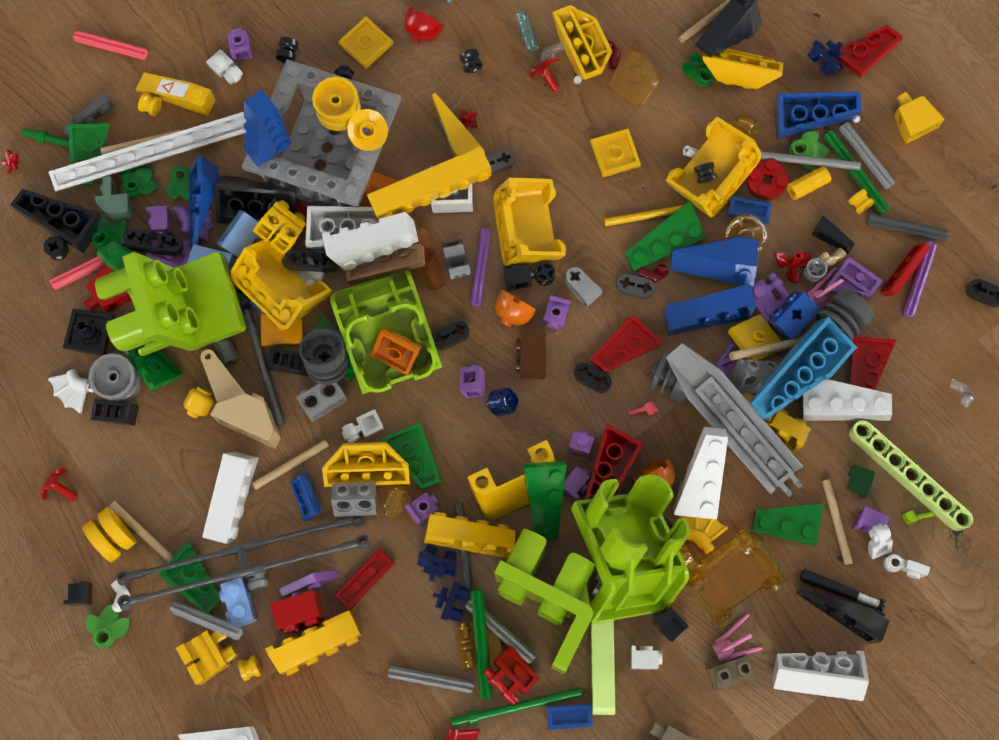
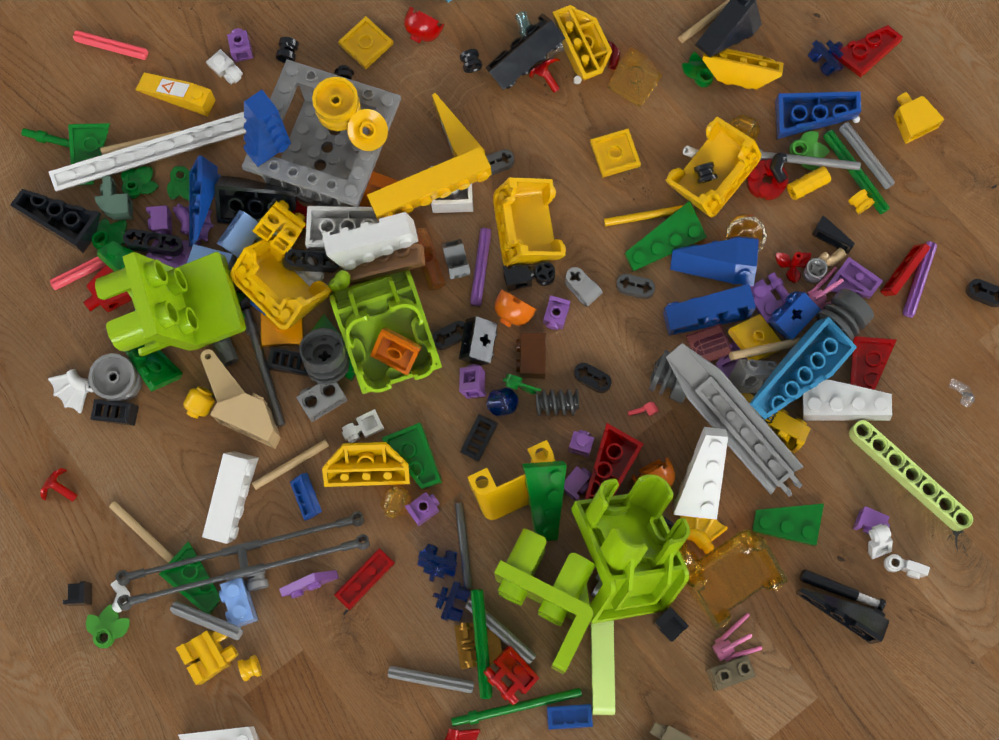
red plant [1,150,19,174] -> none
black wheel [43,236,69,261] -> none
dark grey hinge [63,94,114,138] -> none
black plate [63,308,115,356] -> none
yellow wheel [82,507,137,563] -> none
yellow wheel [138,93,162,117] -> none
yellow wedge [265,610,362,676] -> none
red brick [270,590,326,634] -> none
light grey brick [331,482,378,517] -> none
yellow wedge [424,512,515,559] -> none
red plant [458,110,478,130] -> none
red wing [590,315,664,374] -> none
white brick [630,646,662,670] -> none
dark red arm [638,263,669,283] -> none
blue plate [727,196,772,225] -> none
white wedge [772,651,869,701] -> none
tan bar [822,479,853,565] -> none
dark green panel [847,465,875,499] -> none
dark grey axle [867,213,949,242] -> none
lime hand [902,510,934,525] -> none
none -> lime piece [327,270,351,292]
none -> brick [459,316,497,366]
none -> black slope [460,414,499,462]
none -> black wedge [486,13,565,90]
none -> green plate [502,374,541,395]
none -> dark grey piece [536,389,579,416]
none -> clear pink piece [686,323,732,362]
none -> black arm [770,153,788,183]

